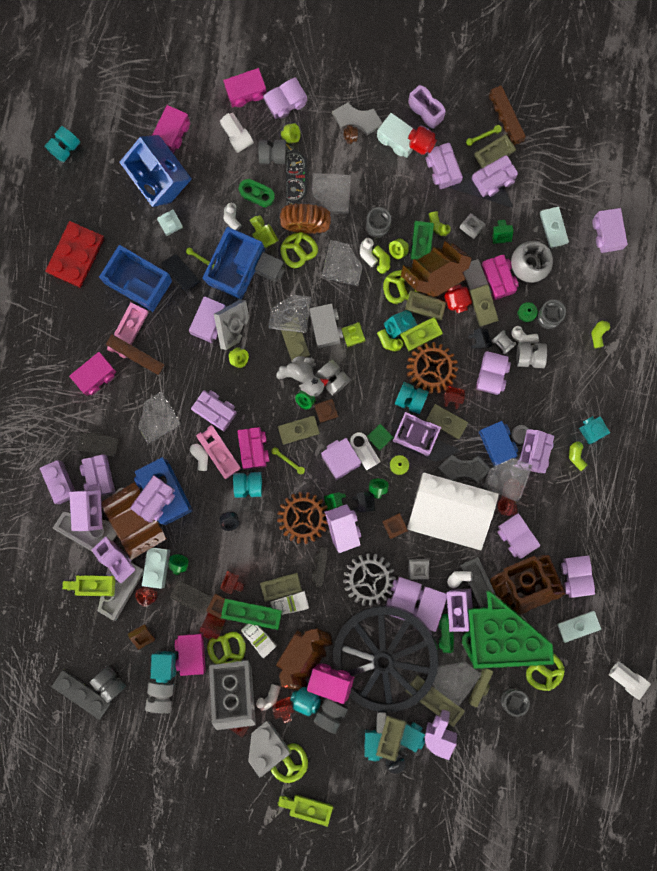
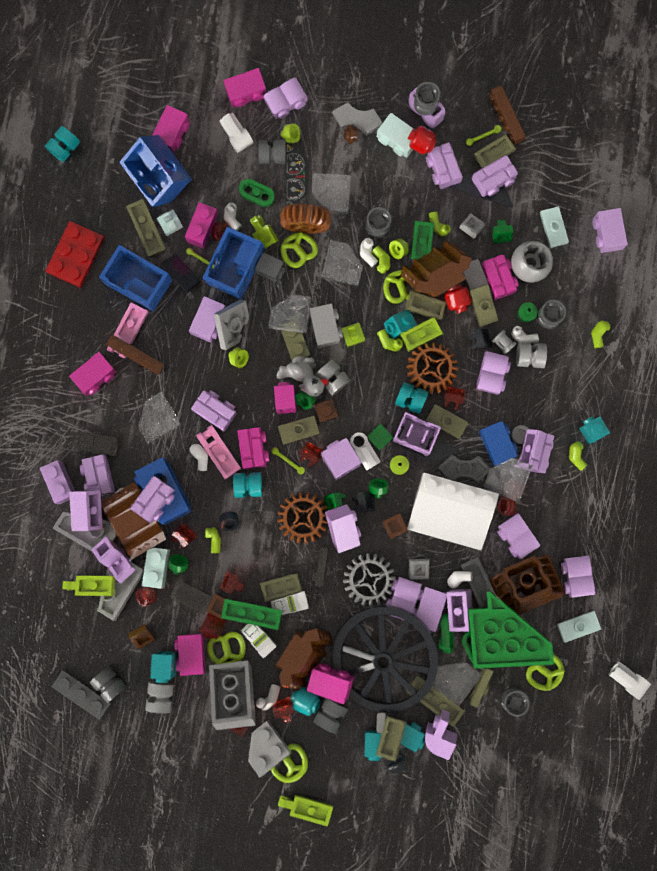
none -> olive plate [126,199,167,258]
none -> clear red tile [171,523,197,550]
none -> dark pink brick [185,202,219,249]
none -> lime arm [205,527,221,553]
none -> clear red tile [212,222,229,241]
none -> dark pink brick [274,382,297,414]
none -> clear red tile [299,441,324,467]
none -> dark grey wheel [414,82,440,116]

